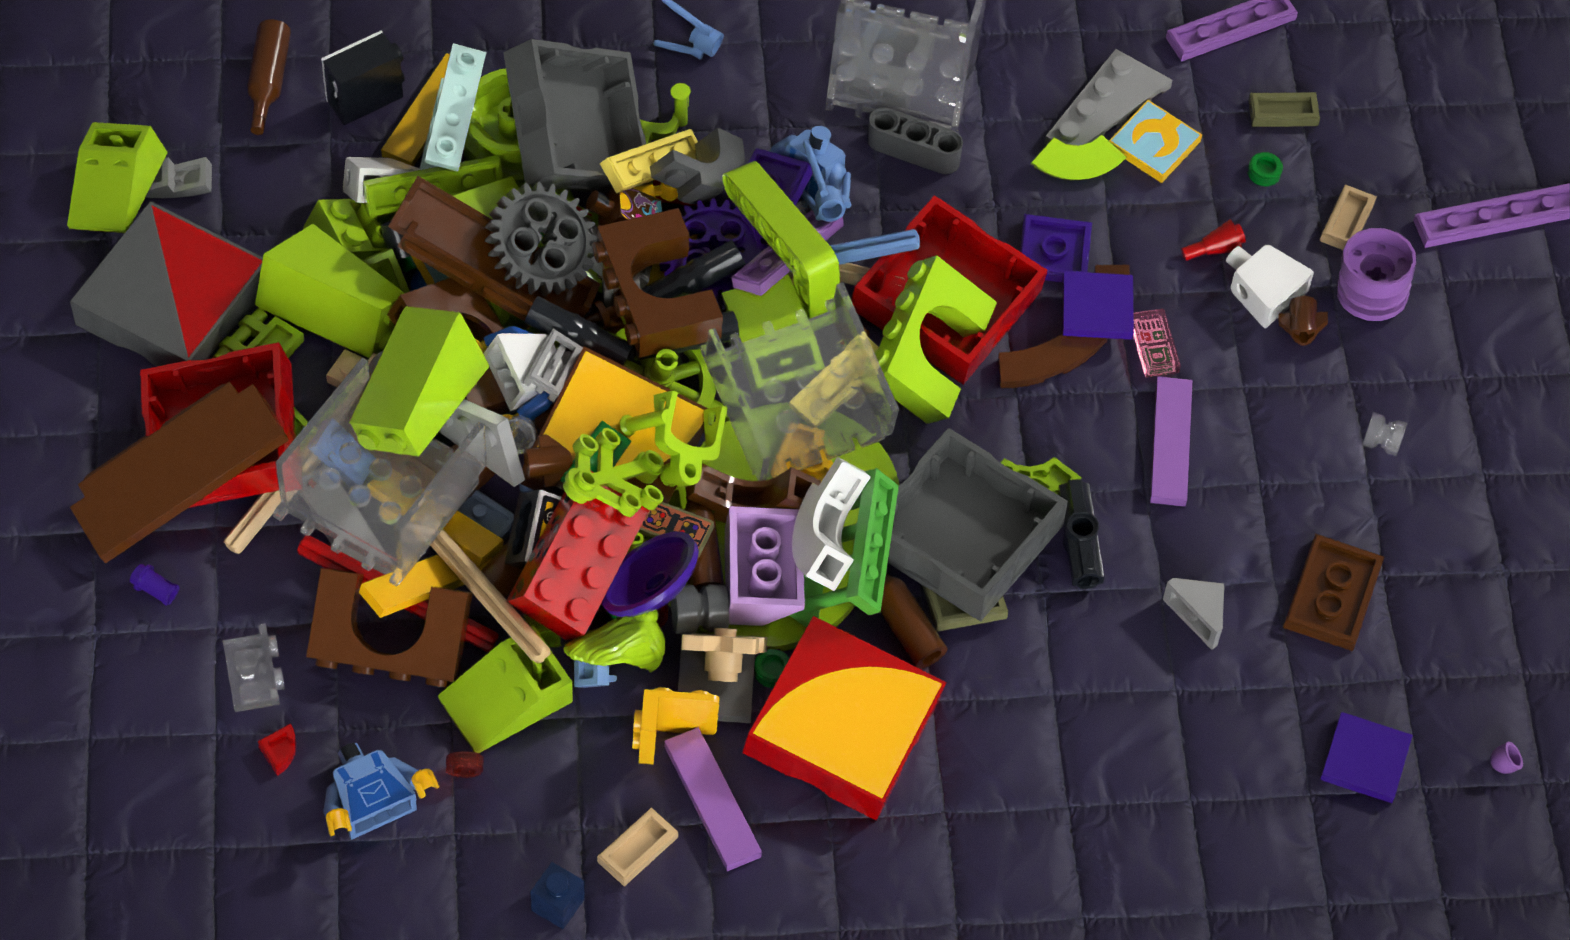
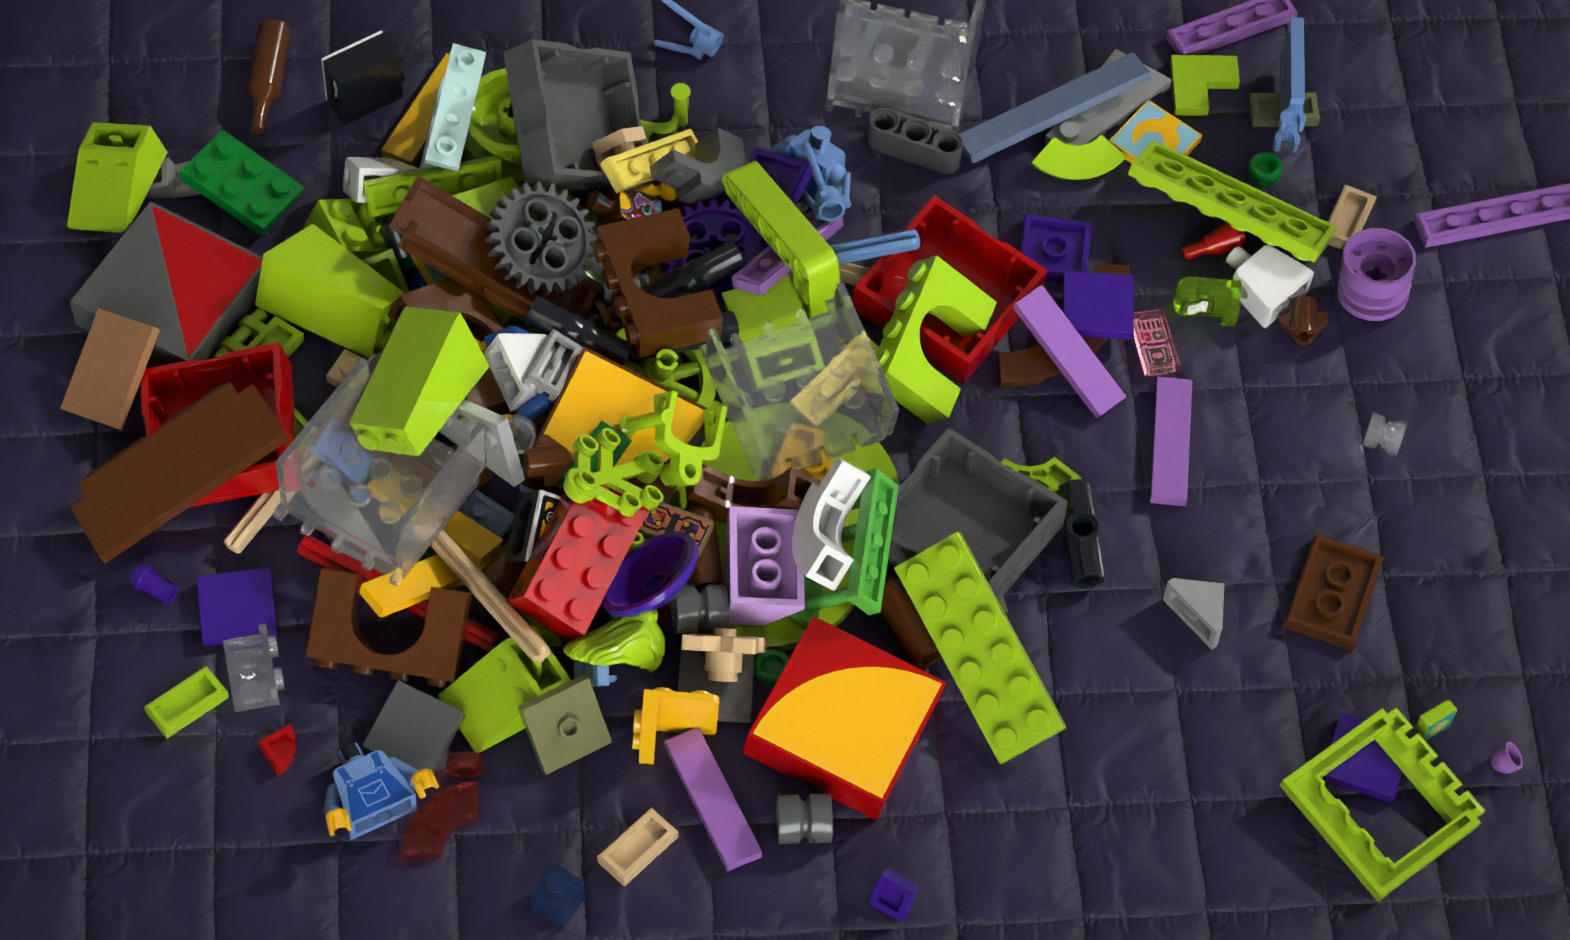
none -> medium nougat tile [60,308,160,431]
none -> lime tile [144,666,229,739]
none -> green plate [179,130,305,237]
none -> dark purple tile [196,567,278,647]
none -> dark grey tile [362,680,465,773]
none -> clear red tile [403,781,479,860]
none -> olive plate [518,674,612,775]
none -> tan bracket [591,126,647,172]
none -> dark grey wheel [776,794,833,844]
none -> dark purple tile [869,868,920,922]
none -> lime plate [894,531,1067,764]
none -> sand blue tile [959,52,1151,164]
none -> medium lavender tile [1012,285,1126,419]
none -> lime plate [1128,140,1337,263]
none -> lime tile [1170,55,1240,116]
none -> clear neon green leg [1173,277,1241,327]
none -> medium blue tile [1273,17,1306,153]
none -> lime hinge [1279,708,1486,902]
none -> lime tile [1413,700,1457,741]

